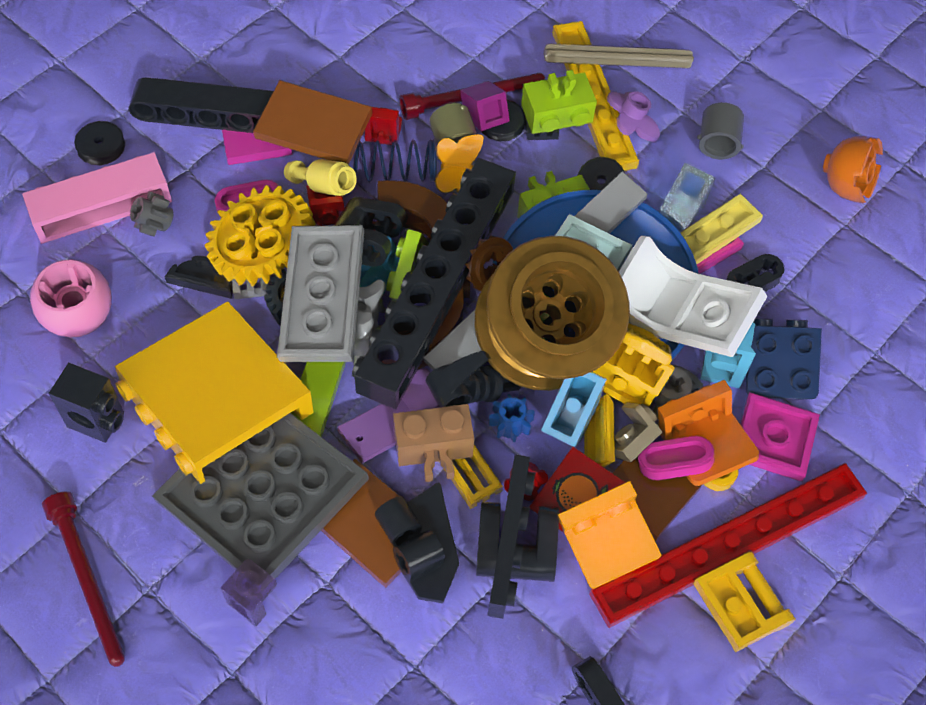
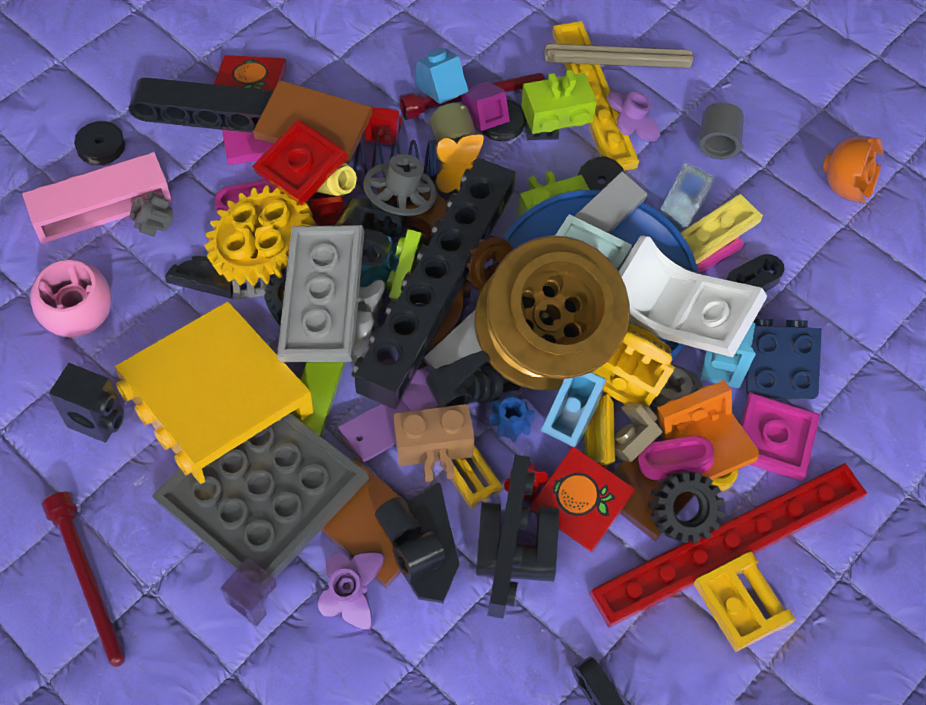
light orange bracket [558,481,661,589] -> none
none -> red tile [213,55,287,91]
none -> red tile [252,119,348,206]
none -> medium lavender animal [318,552,385,630]
none -> dark grey wheel [363,154,437,216]
none -> dark azure slope [414,48,469,104]
none -> black tyre [648,471,725,543]

